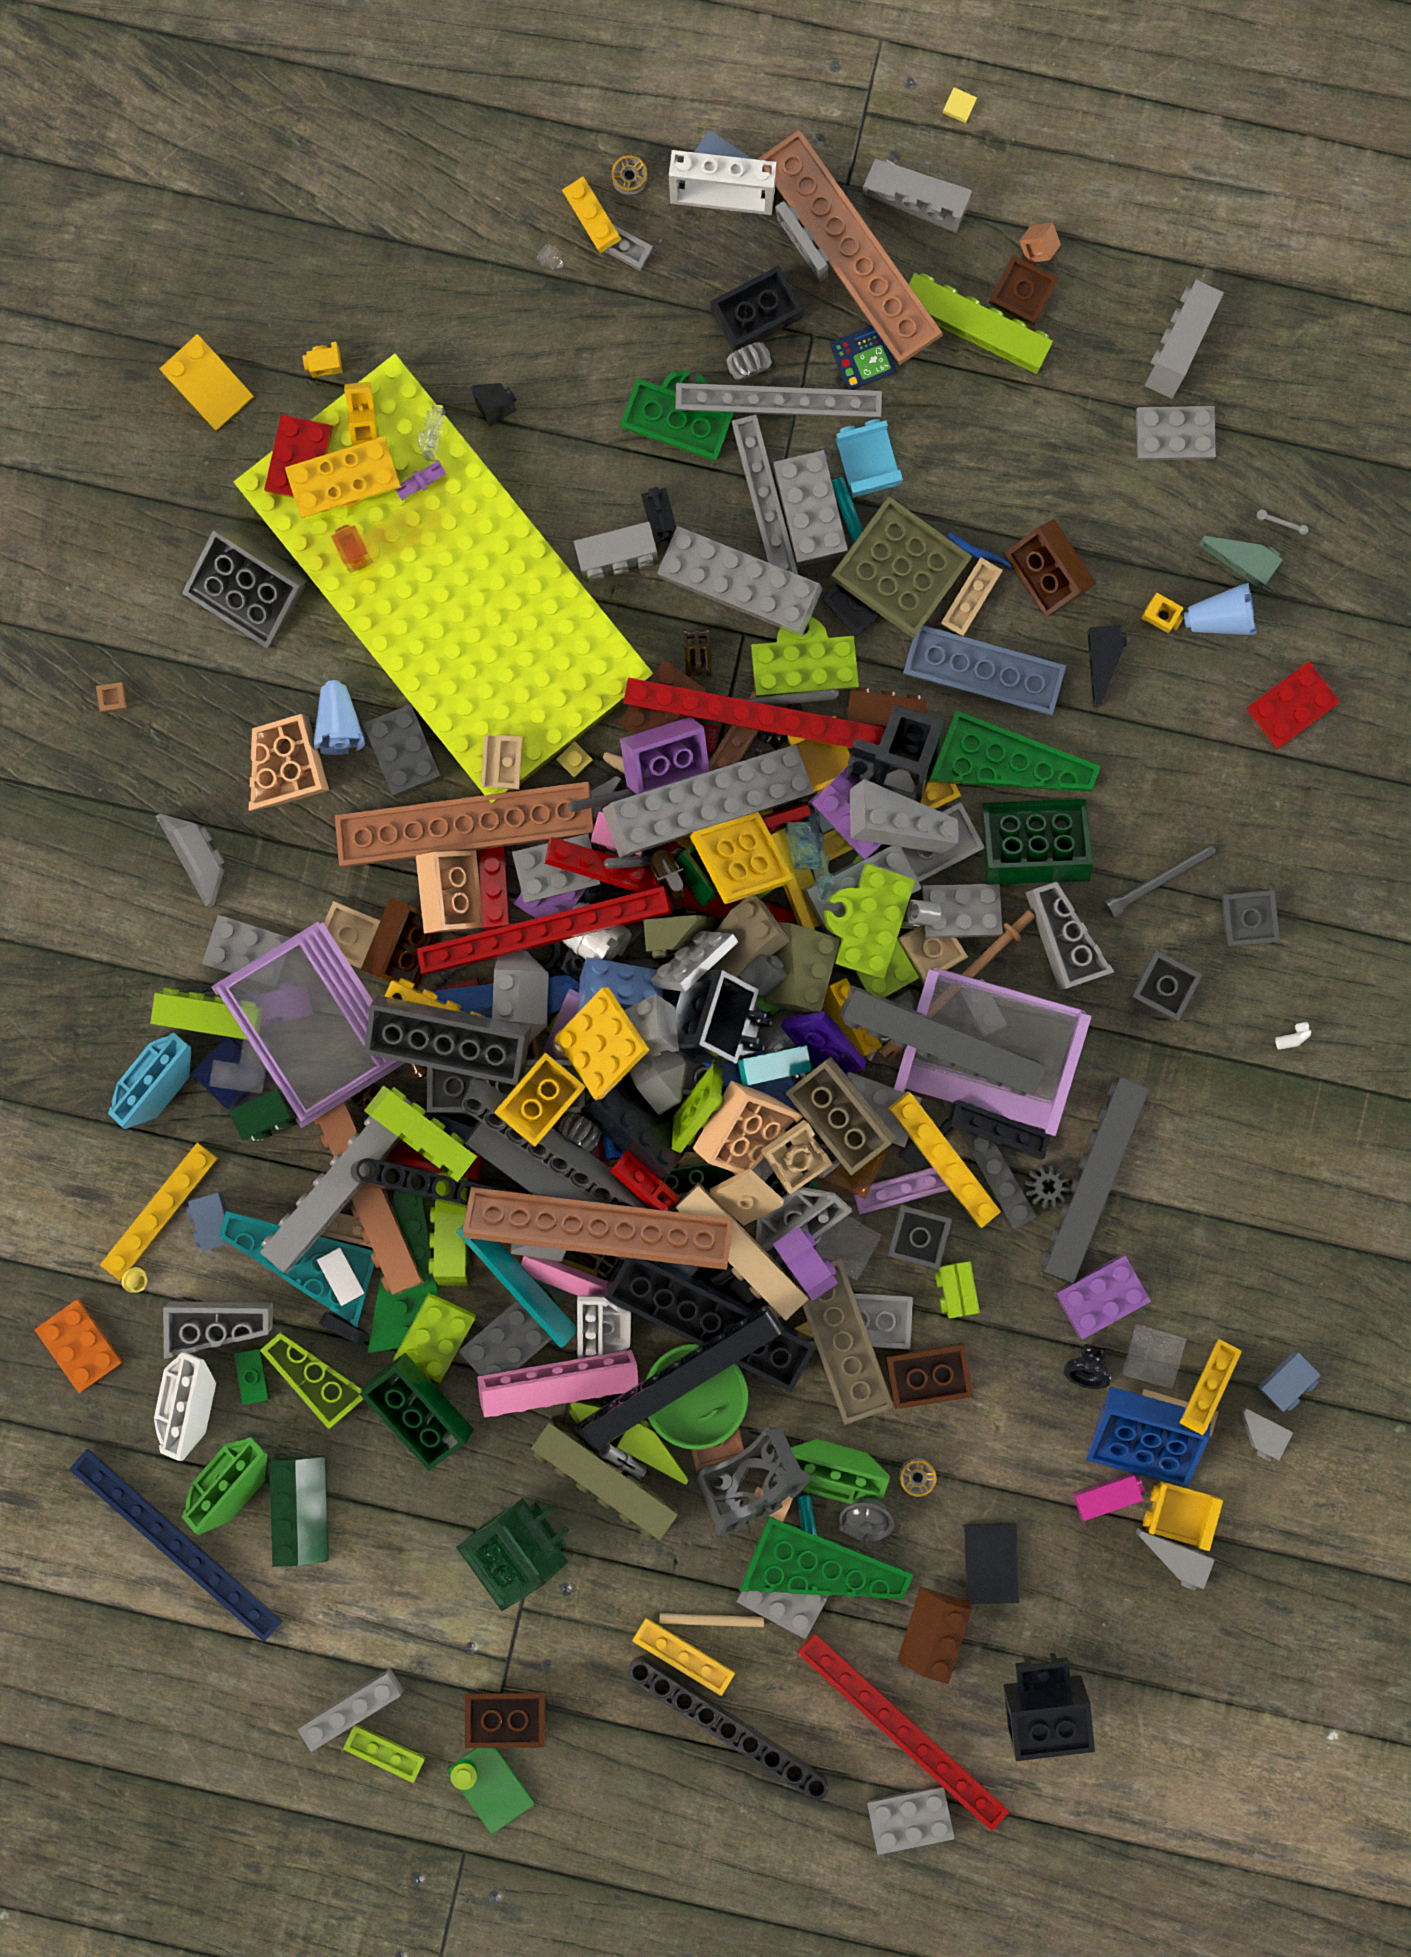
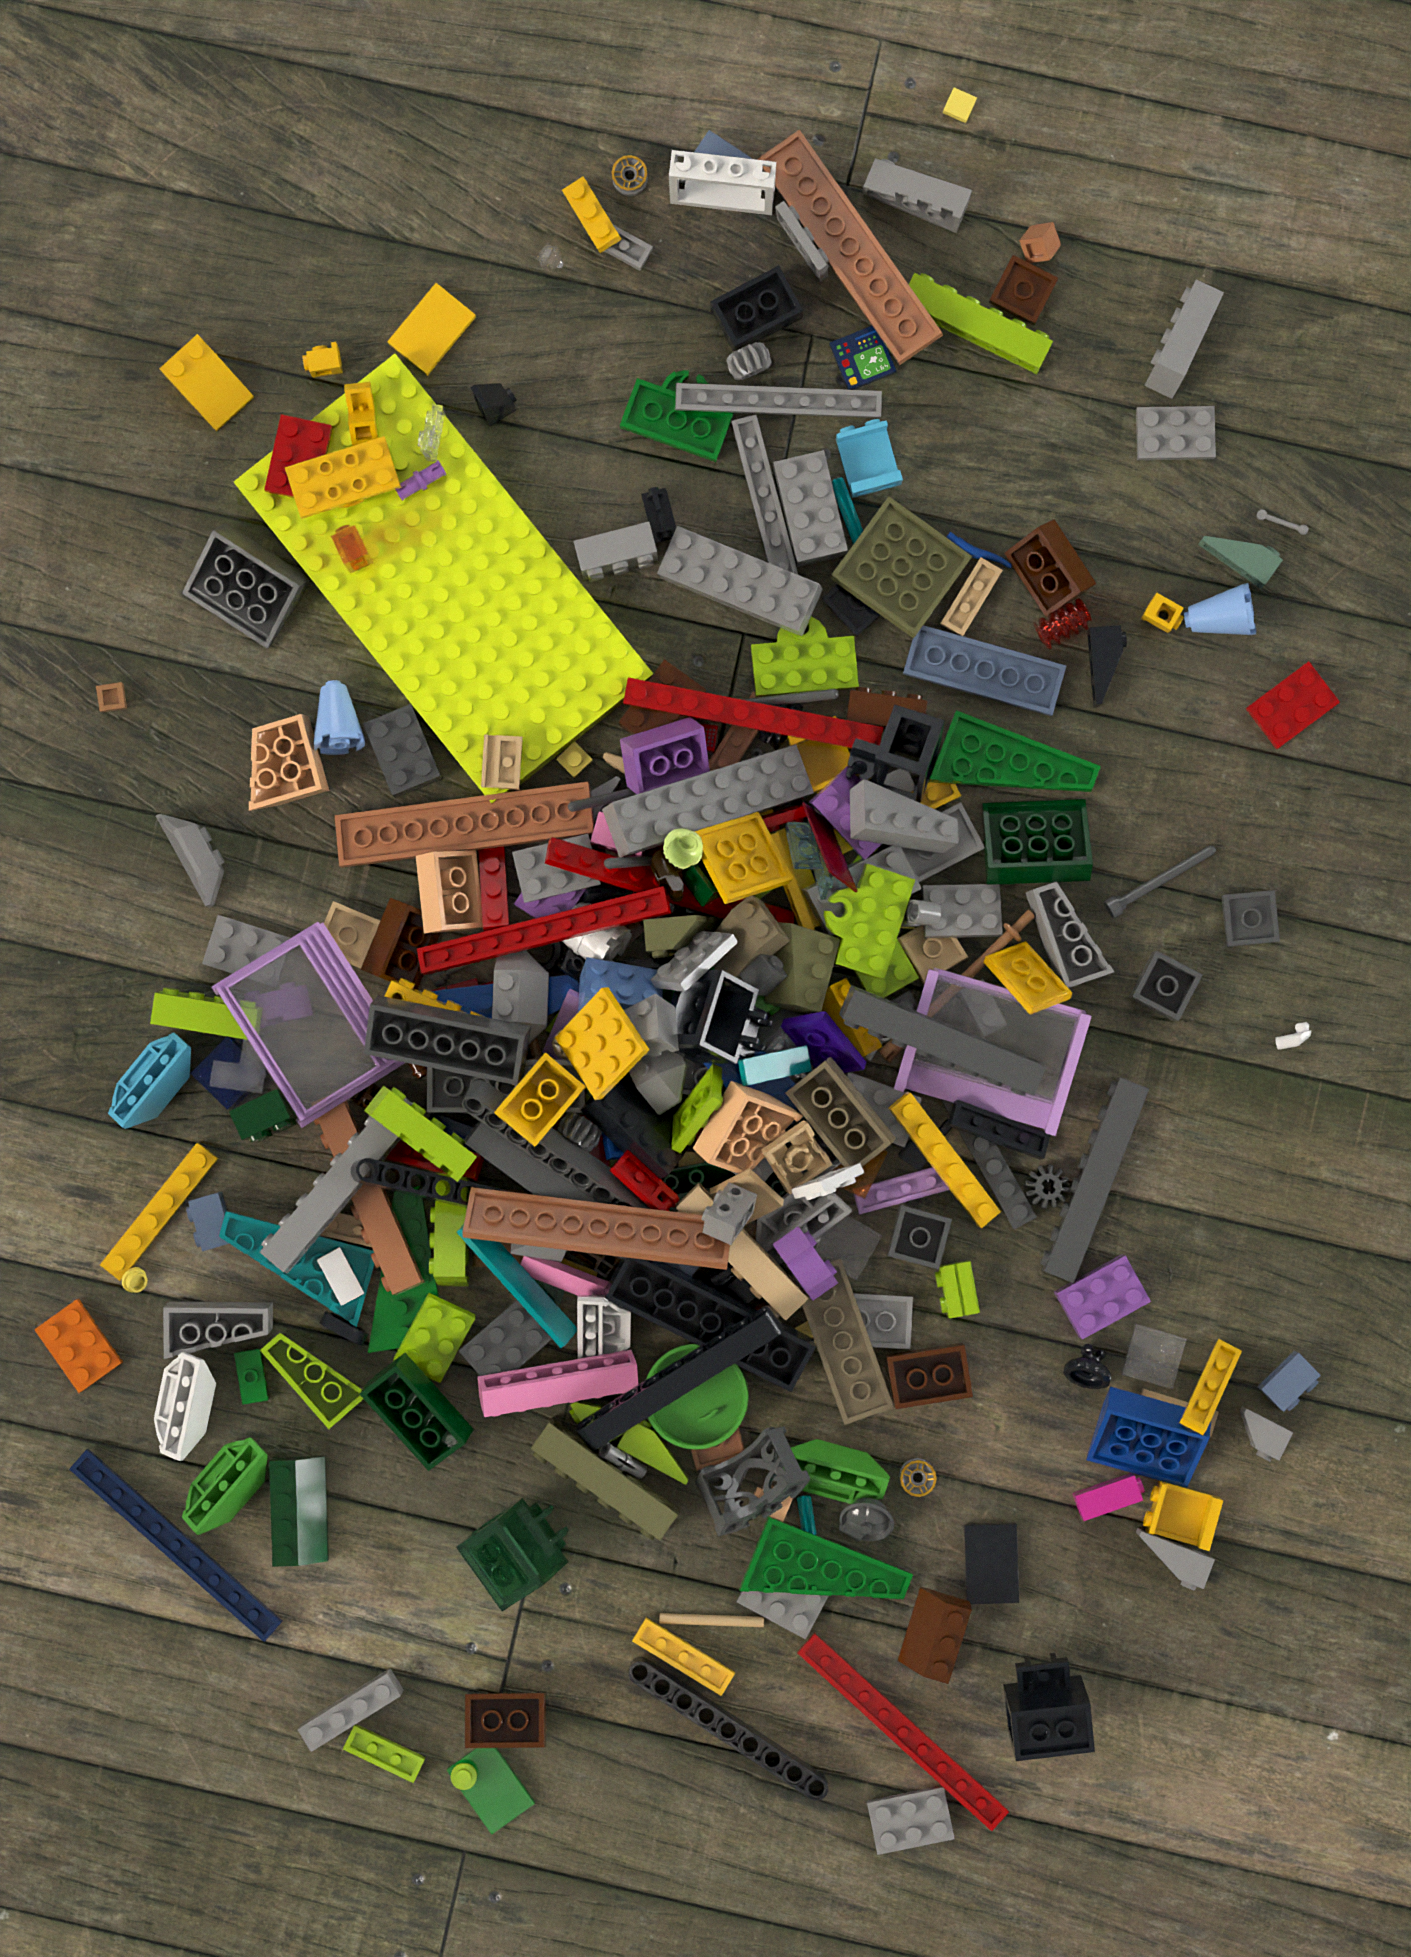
dark brown arm [683,628,712,677] -> none
none -> yellow tile [387,283,476,376]
none -> yellowish green hair [663,828,703,869]
none -> light grey brick [702,1182,757,1245]
none -> white plate [791,1163,864,1200]
none -> dark red window [802,802,858,893]
none -> yellow tile [984,941,1072,1015]
none -> clear red piece [1033,598,1092,650]

